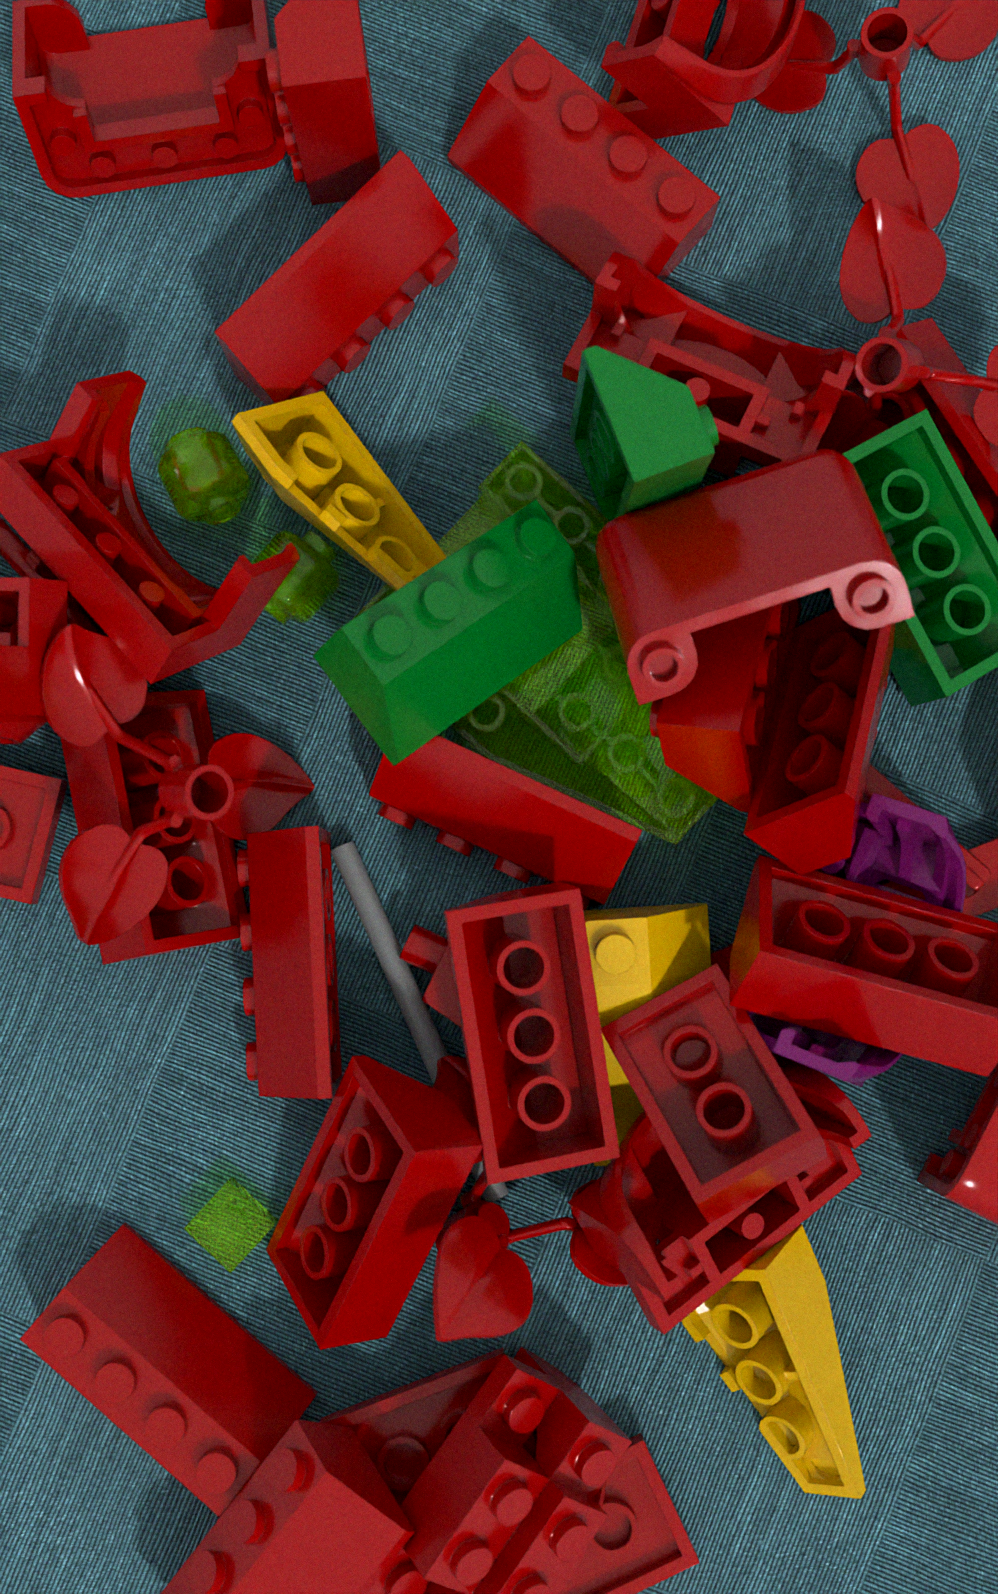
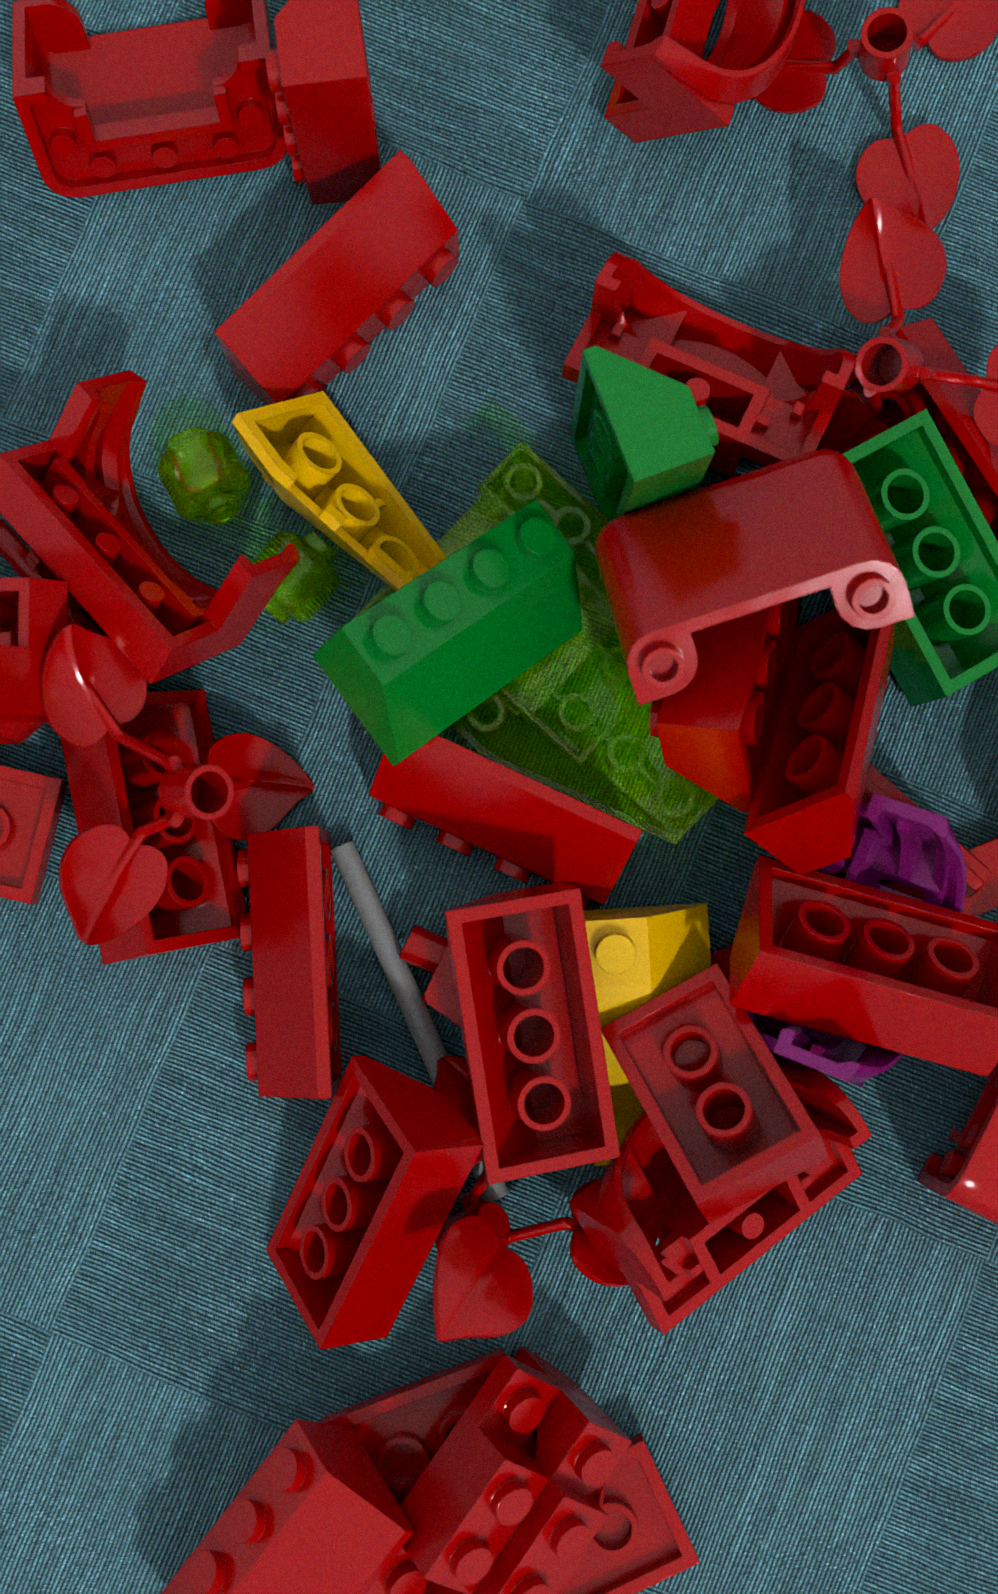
red slope [20,1222,318,1517] -> none
clear neon green plate [184,1177,278,1273] -> none
red slope [447,35,721,285] -> none
yellow wedge [681,1224,866,1499] -> none

